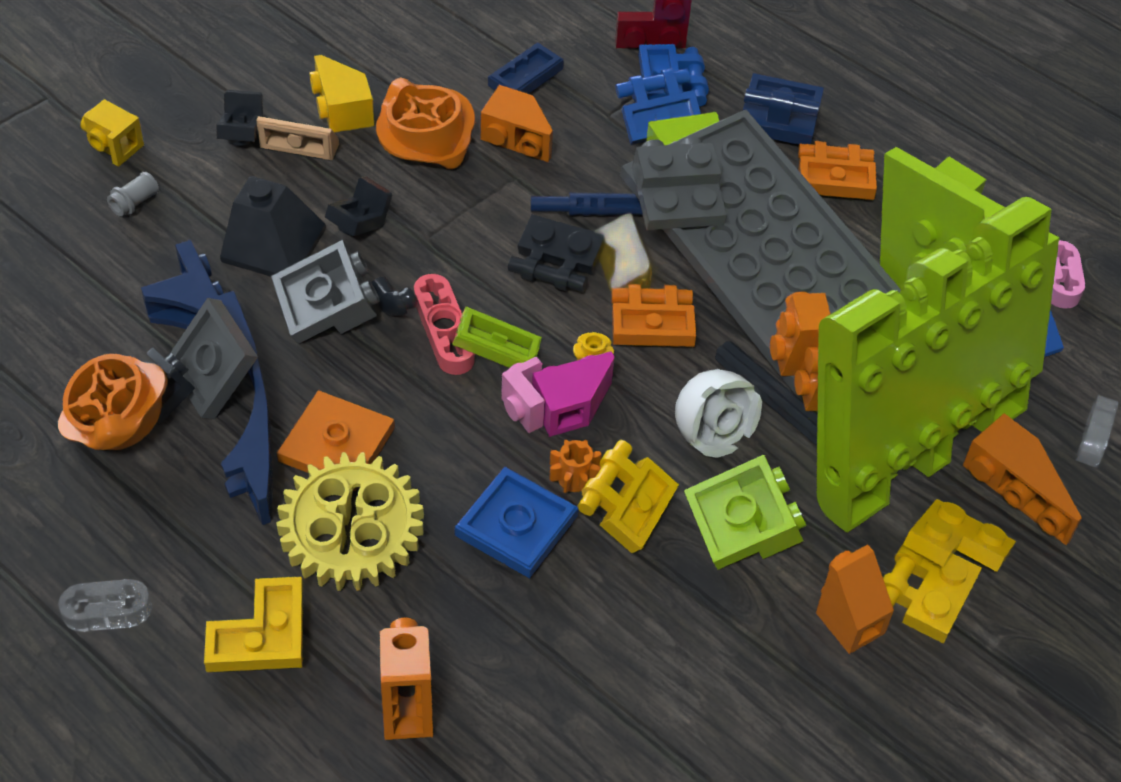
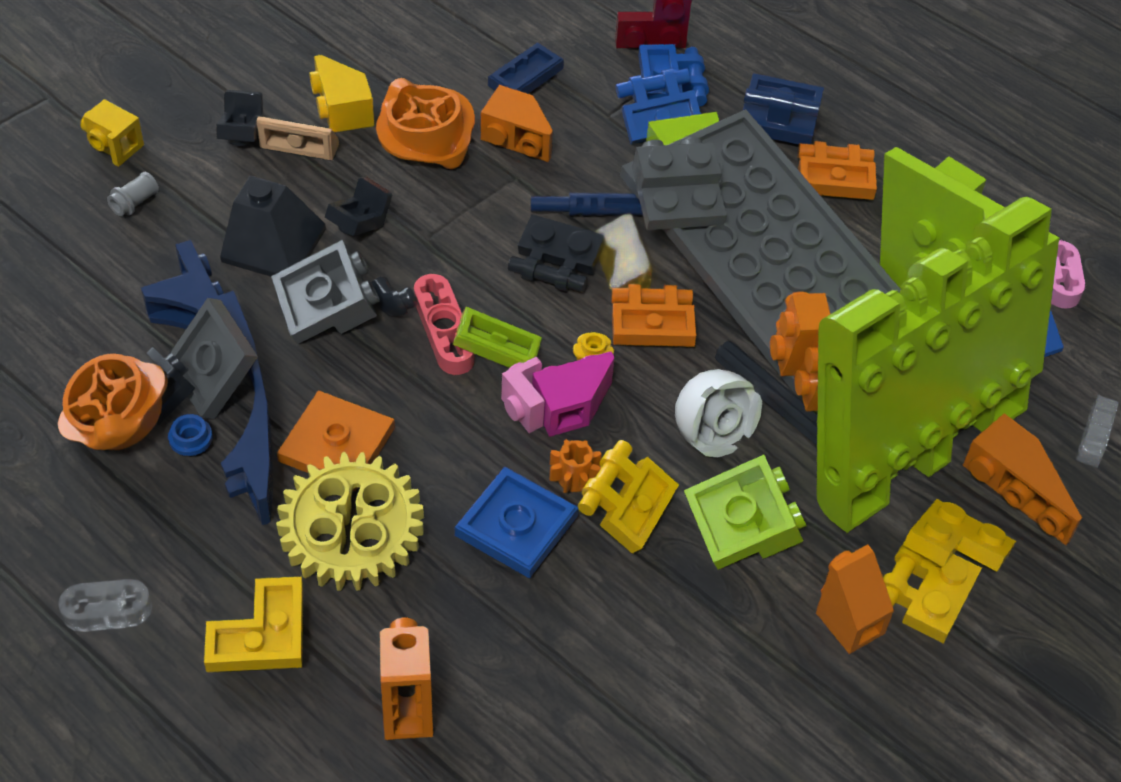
none -> blue plate [168,414,213,456]

